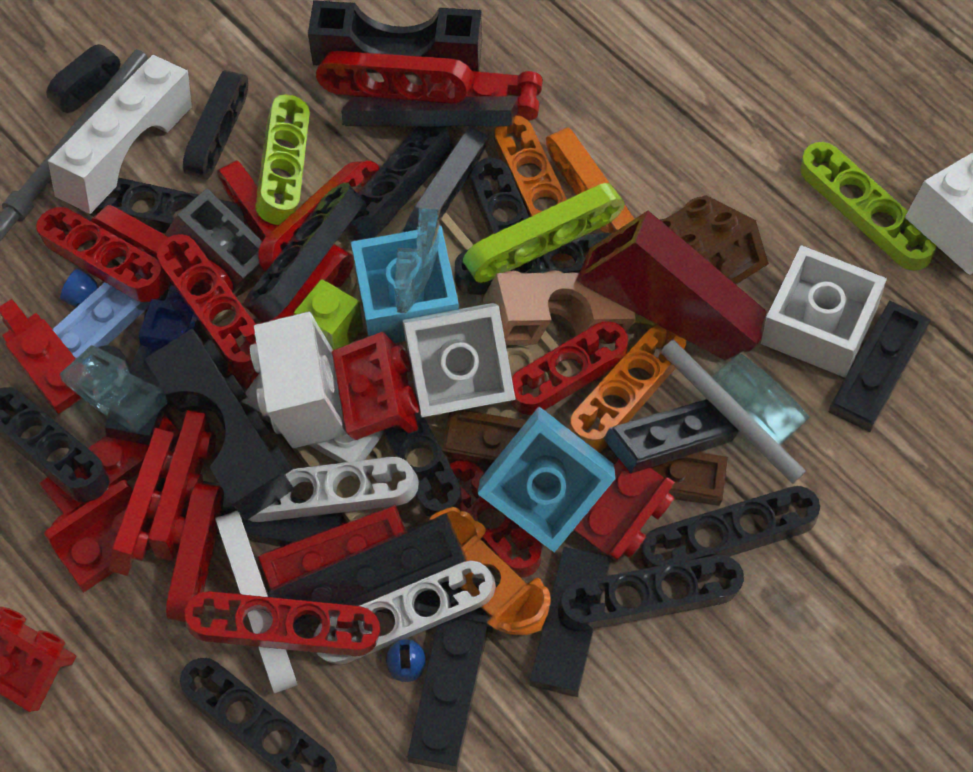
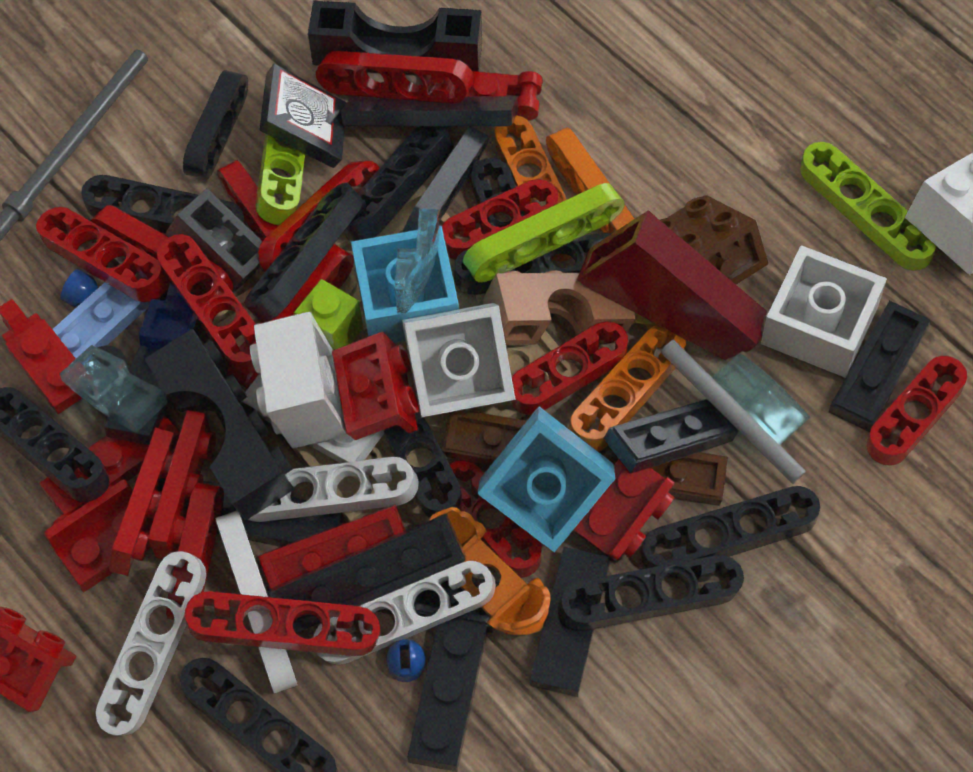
black beam [46,44,121,113] -> none
white arch [48,55,192,214] -> none
none -> white beam [96,551,206,736]
none -> tile [259,64,347,168]
none -> red beam [442,179,559,260]
none -> red beam [866,356,967,466]

